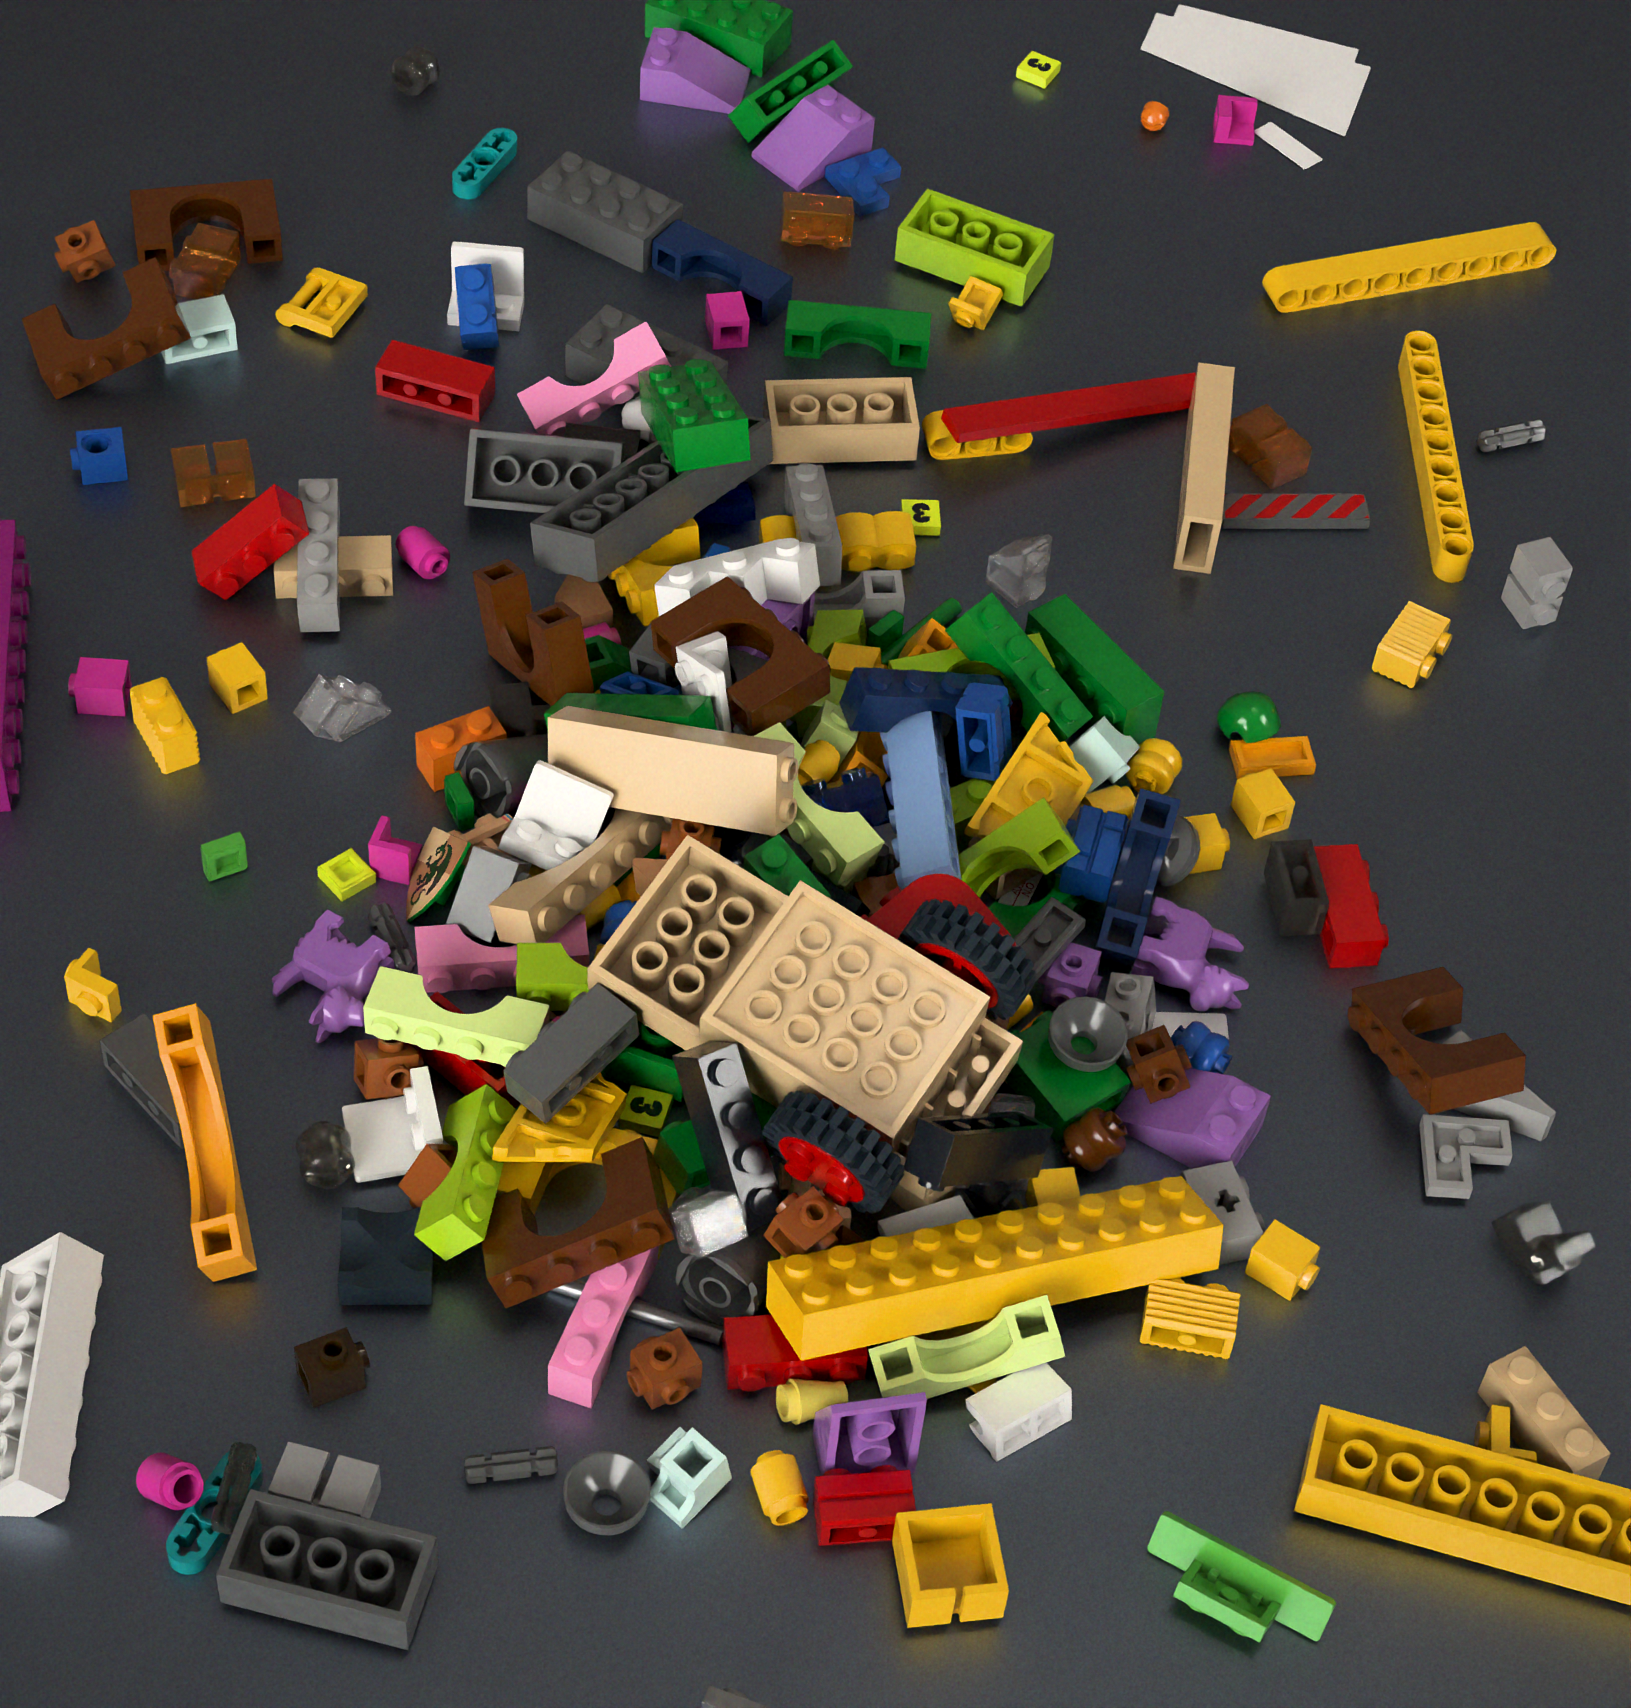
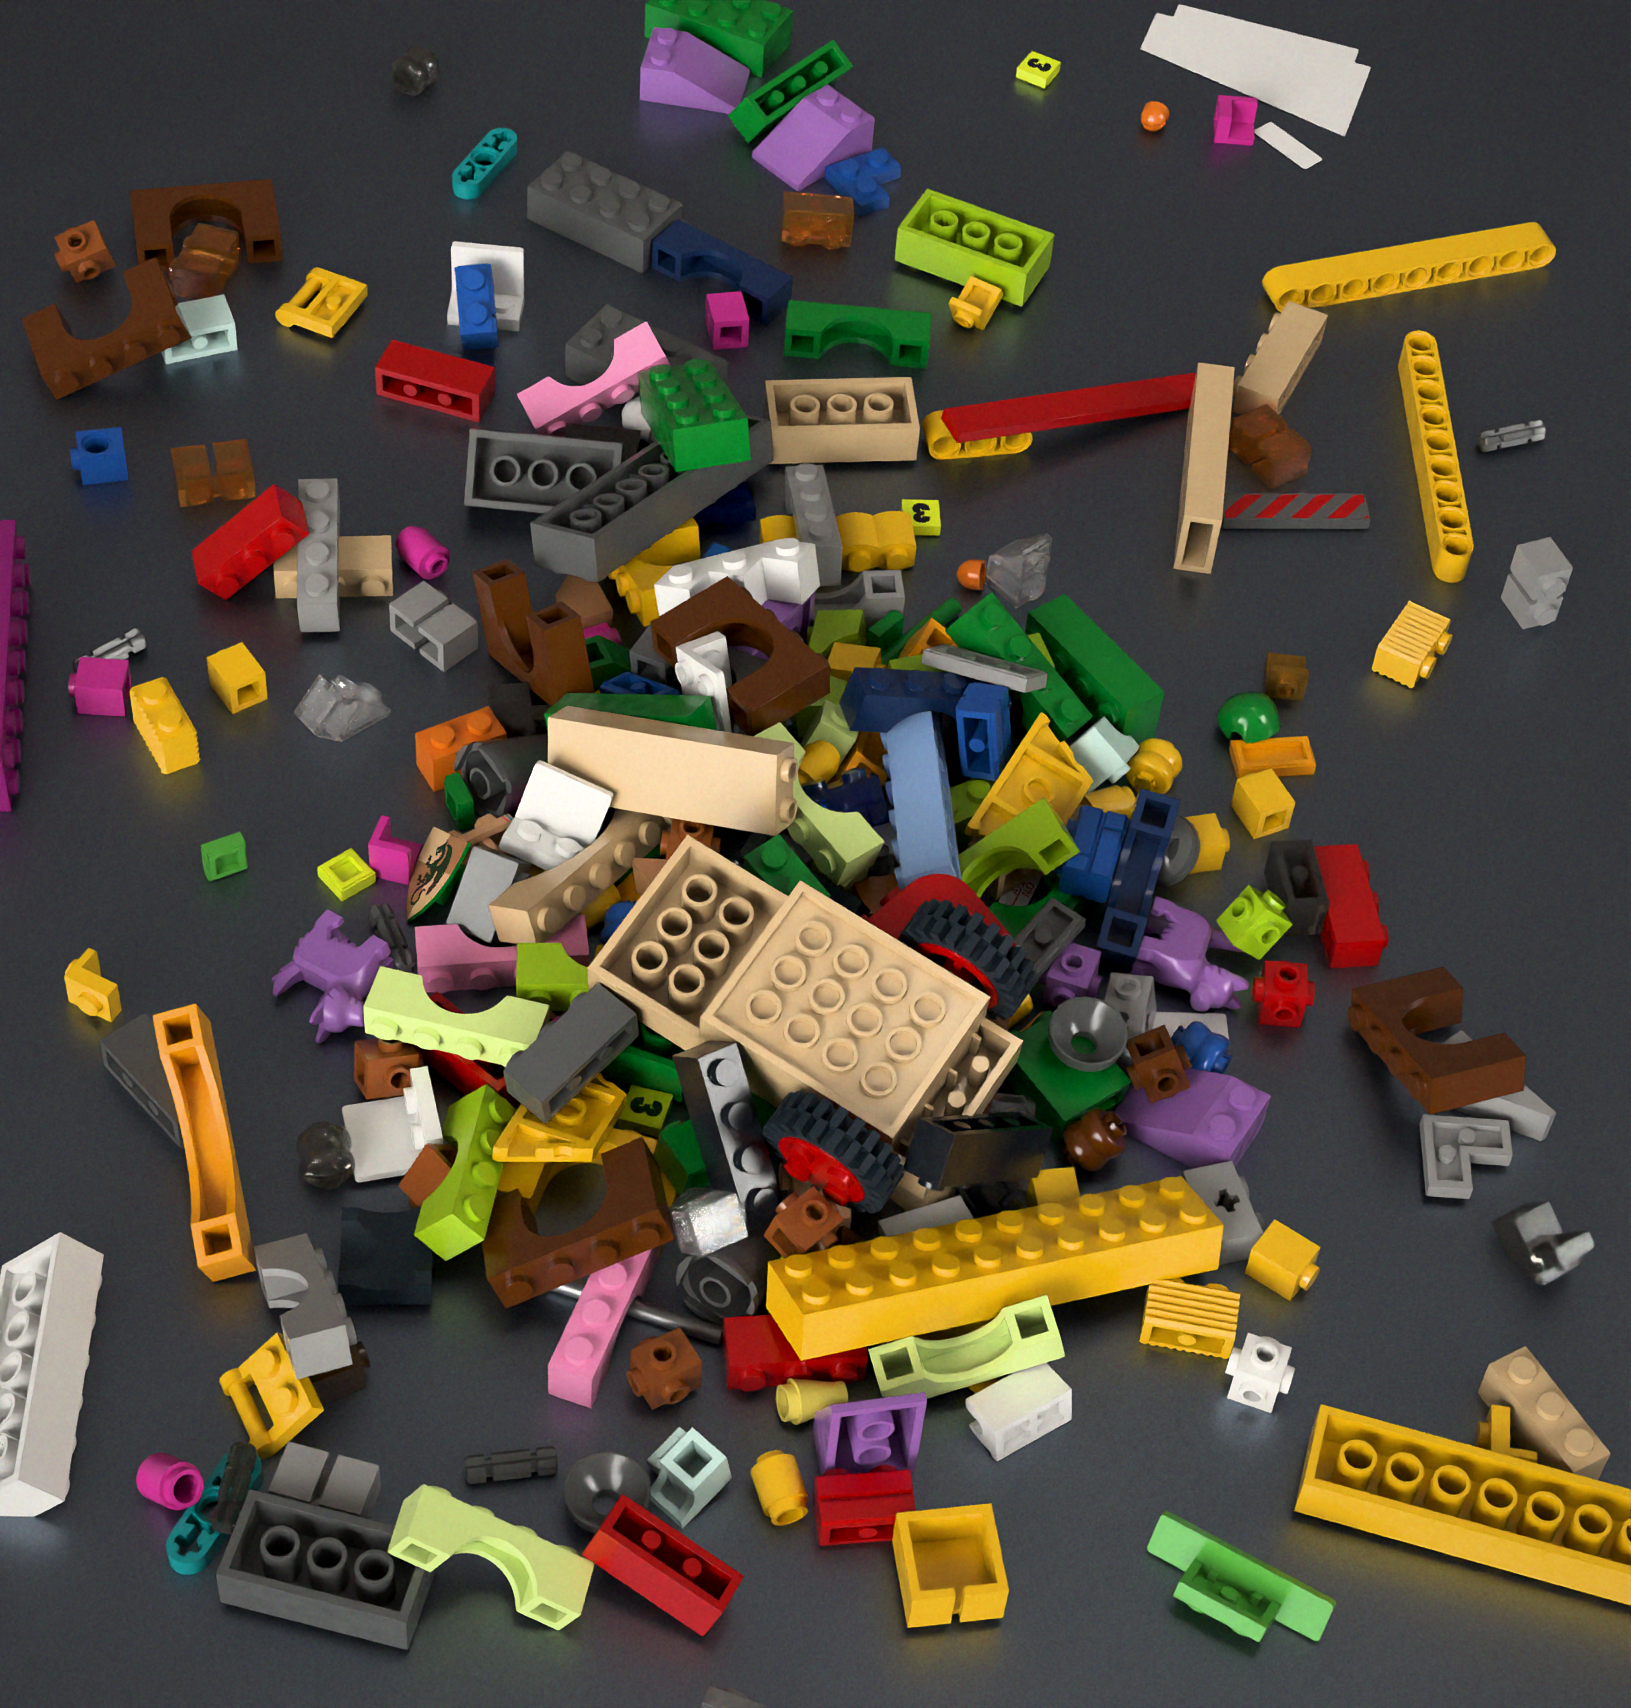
none -> axle [72,628,147,673]
none -> yellow plate [219,1333,324,1460]
none -> light grey arch [253,1233,357,1379]
none -> yellowish green arch [387,1484,595,1630]
none -> light grey piece [389,581,478,672]
none -> red brick [581,1494,744,1637]
none -> light grey tile [921,644,1048,693]
none -> orange hinge [957,559,986,590]
none -> lime brick [1216,885,1293,960]
none -> white brick [1225,1333,1295,1413]
none -> tan brick [1232,301,1328,426]
none -> red brick [1252,960,1315,1028]
none -> pearl gold bracket [1264,652,1309,701]

